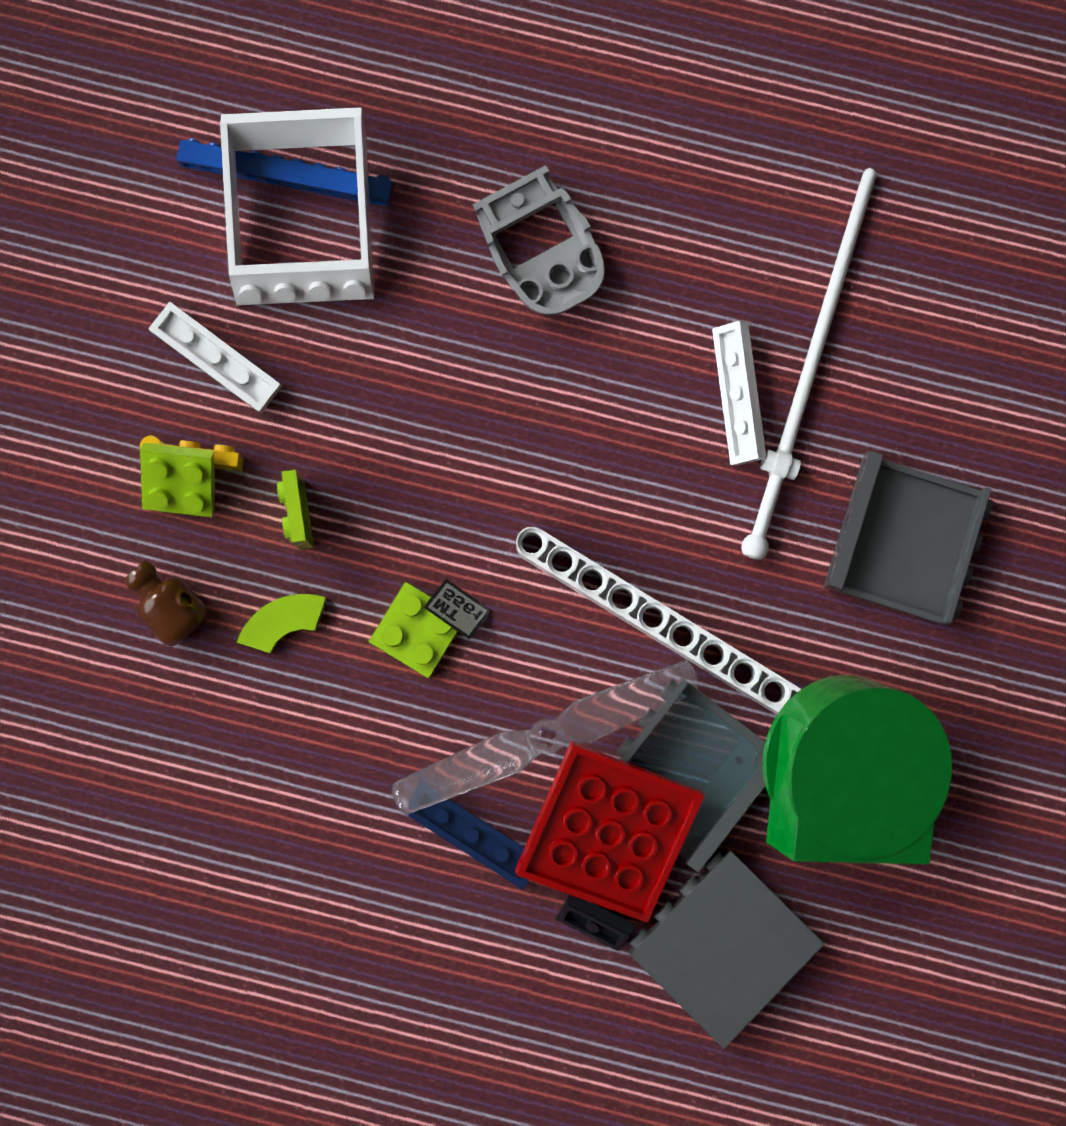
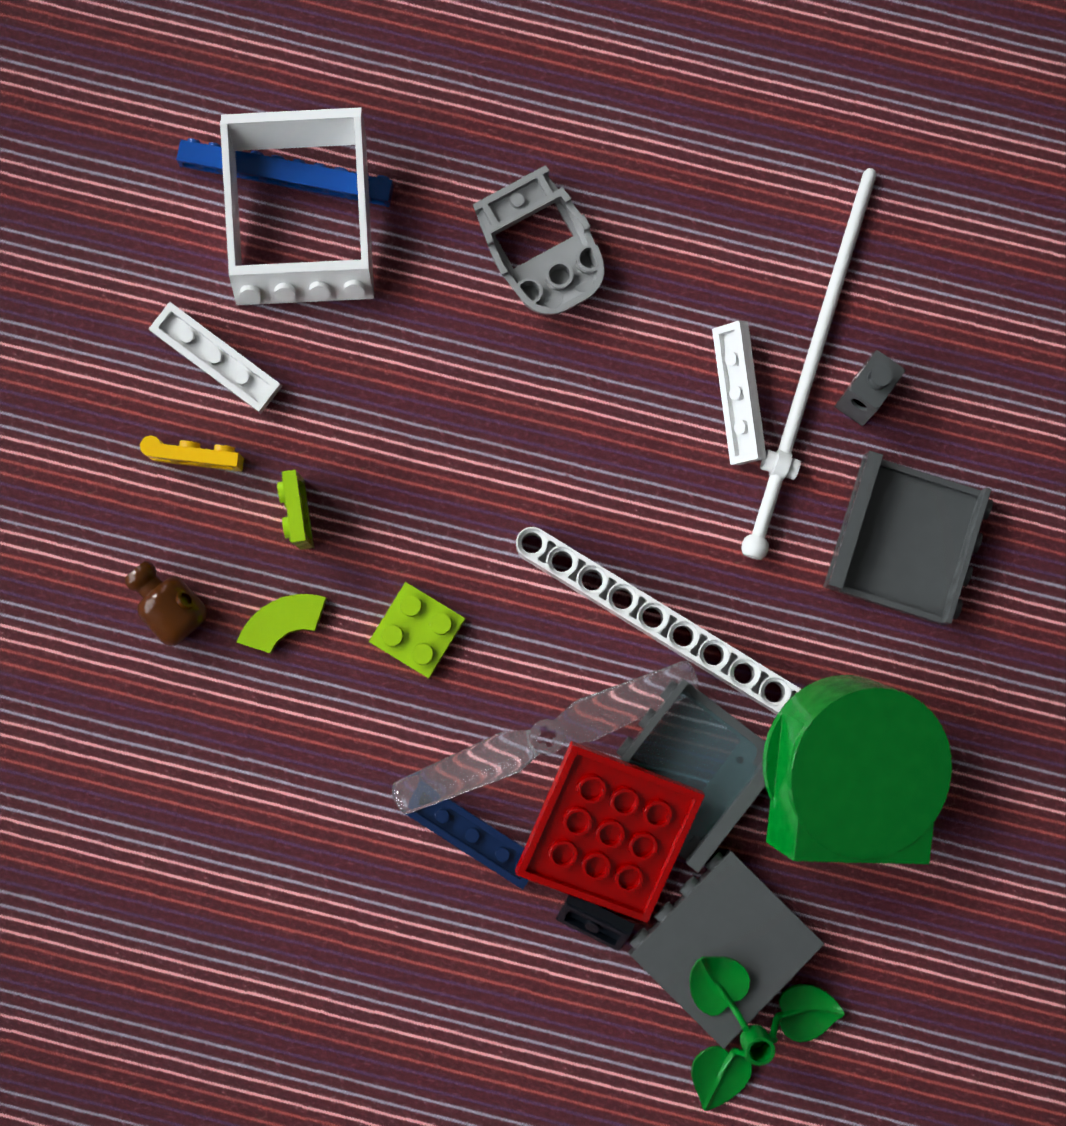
lime plate [140,443,215,517] -> none
clear smoke sticker [423,579,492,640] -> none
none -> green plant [689,956,845,1111]
none -> dark grey torso [834,350,906,426]

